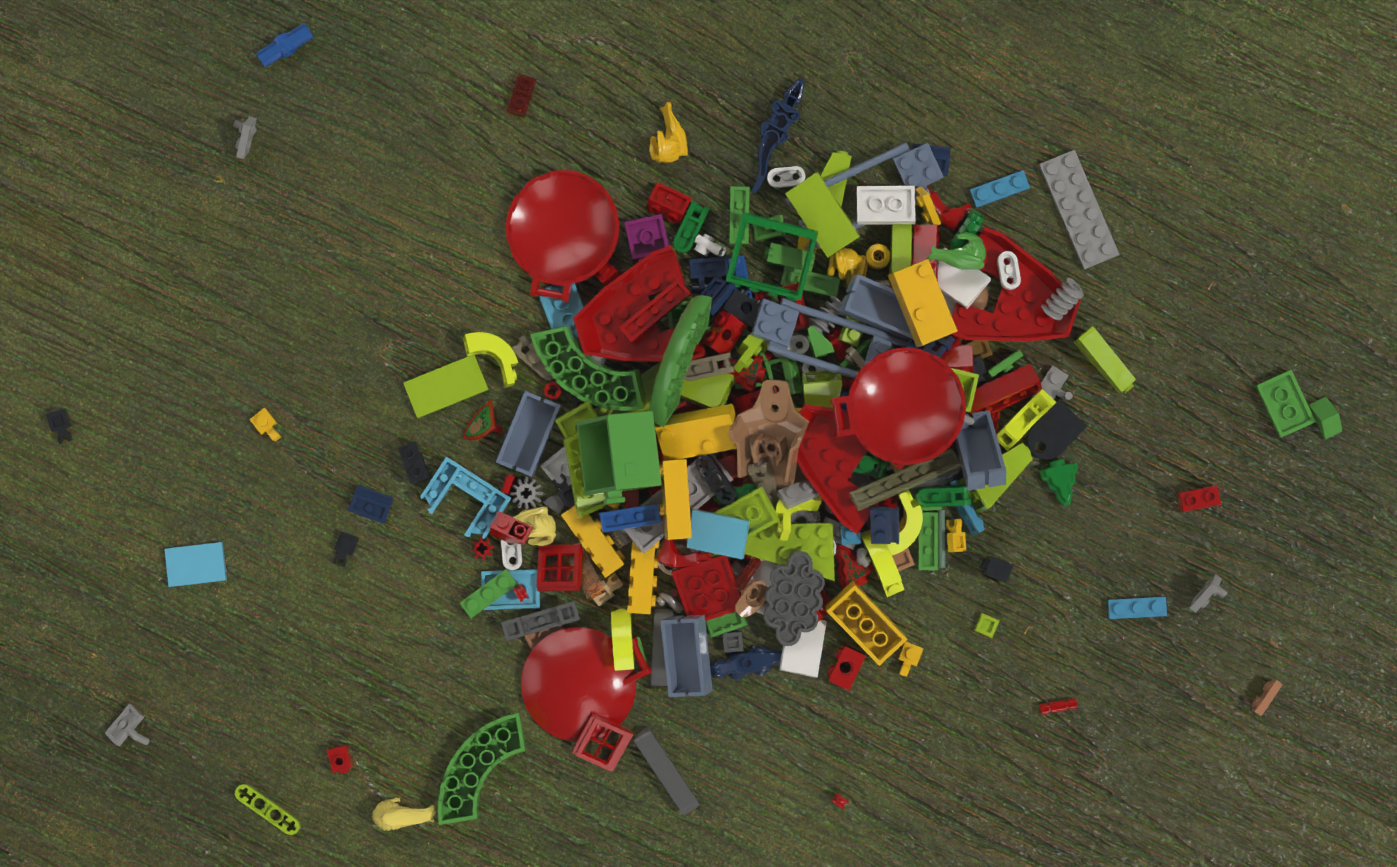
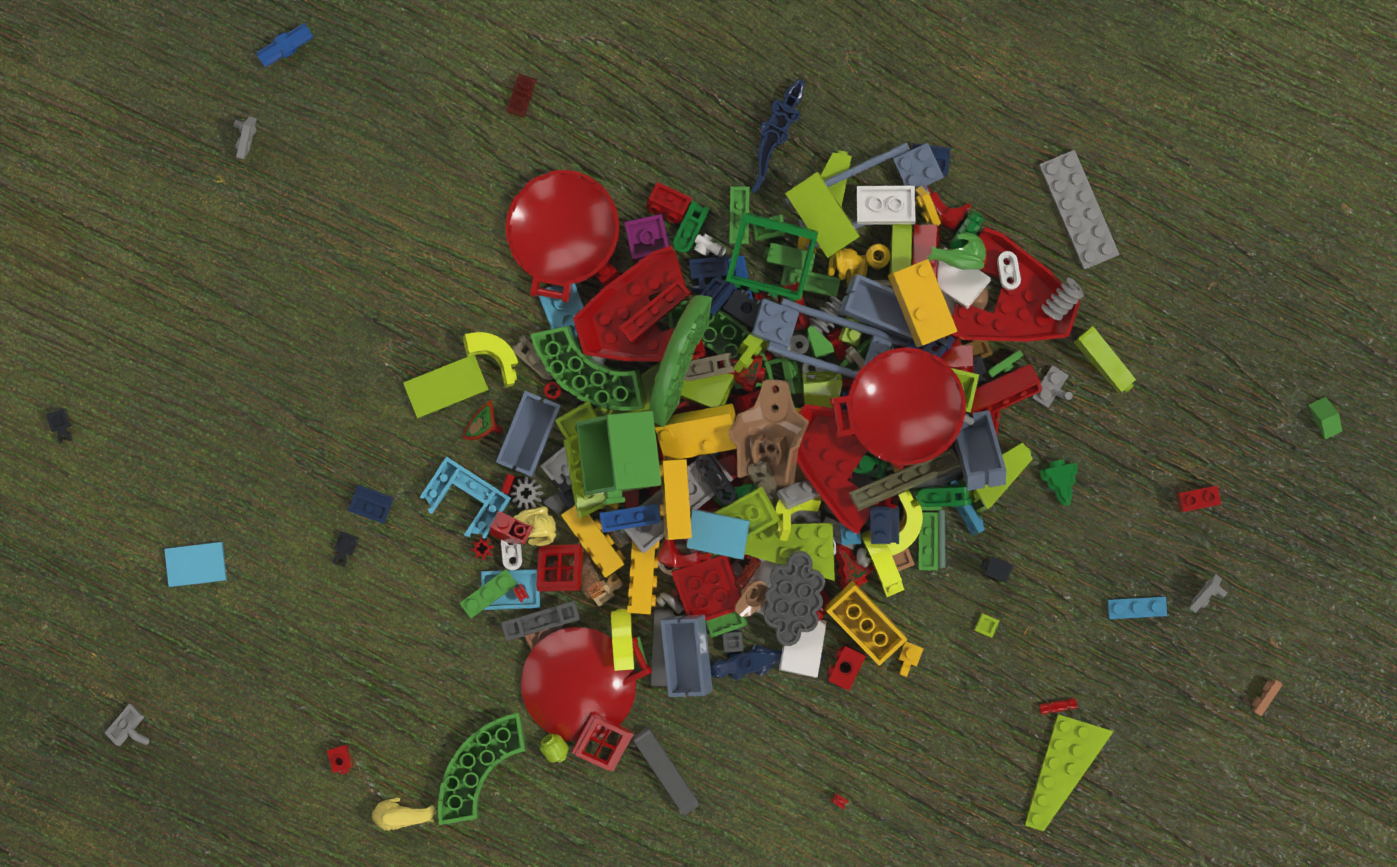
lime beam [235,784,301,835] -> none
yellow plate [249,408,281,442] -> none
black brick [398,441,431,485] -> none
yellow hair [649,102,688,163] -> none
red brick [701,310,747,355] -> none
white plate [767,166,805,188] -> none
yellow plate [946,519,966,552] -> none
dark azure plate [969,170,1030,208] -> none
neon yellow arch [996,389,1056,451] -> none
black tile [1027,400,1087,460] -> none
bright green plate [1255,370,1316,438] -> none
none -> lime head [540,734,569,763]
none -> lime wing [1024,714,1114,831]

